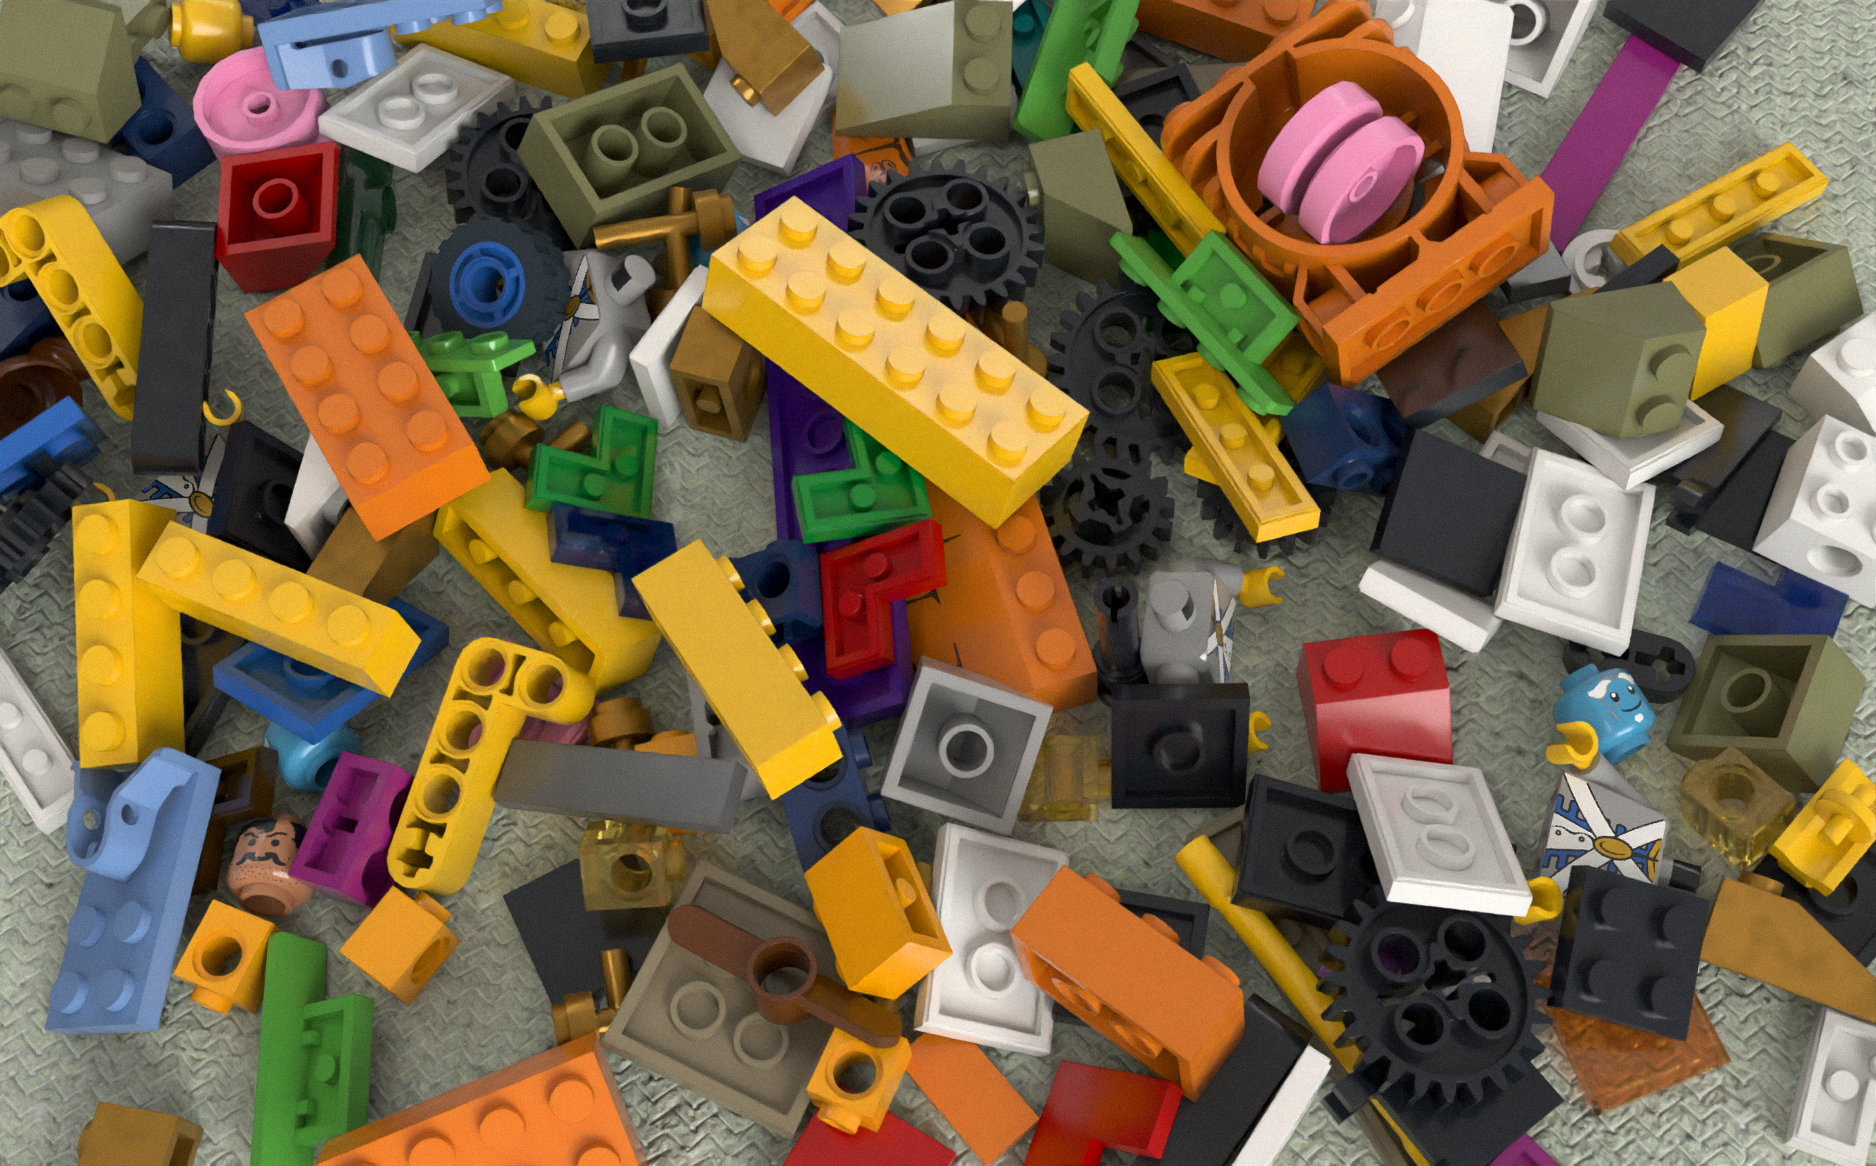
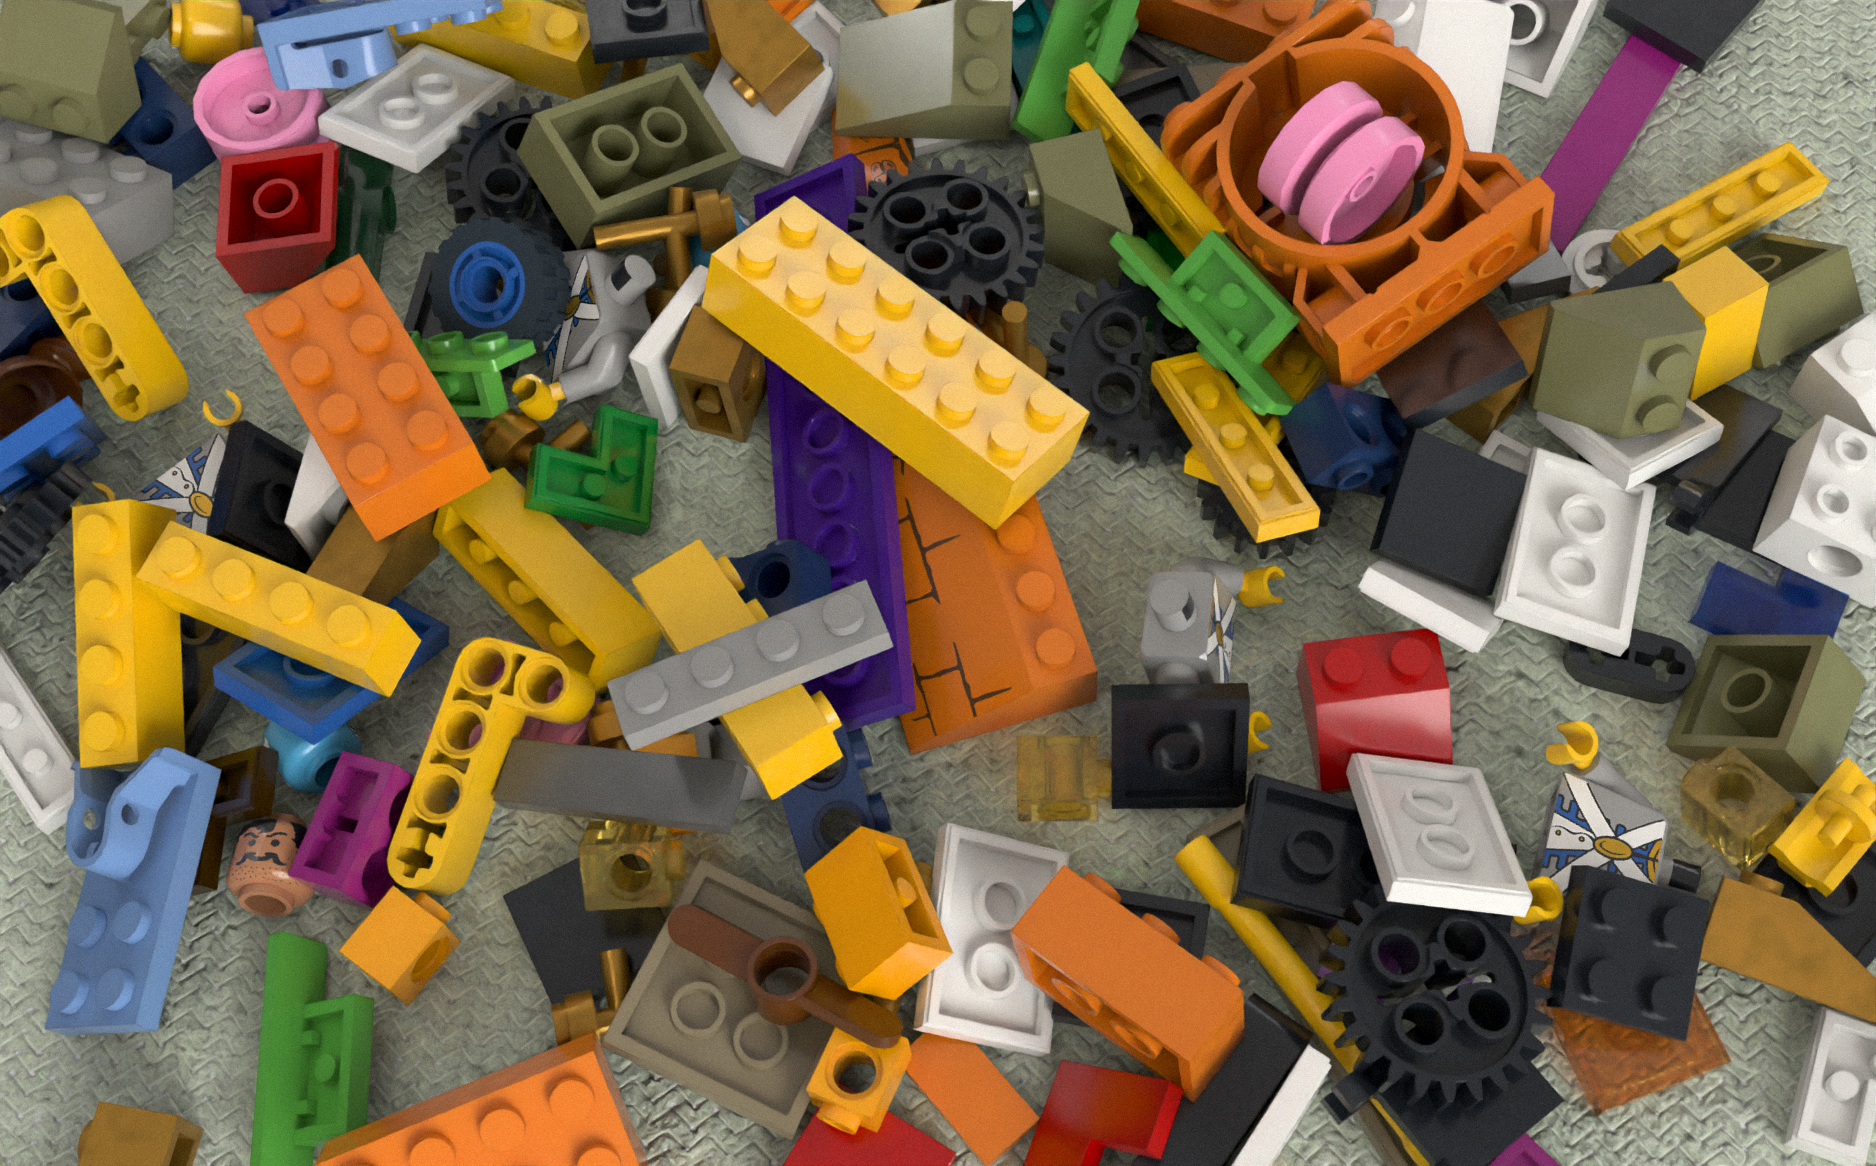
black beam [131,219,219,476] -> none
light orange brick [173,899,282,1016] -> none
clear blue tile [546,503,678,621] -> none
green tile [791,416,933,544] -> none
red tile [819,518,947,681] -> none
light grey slope [880,655,1054,836] -> none
black gear [1040,446,1175,579] -> none
black pin [1092,577,1149,708] -> none
dark azure head [1552,663,1656,765] -> none
none -> light grey plate [607,580,893,751]

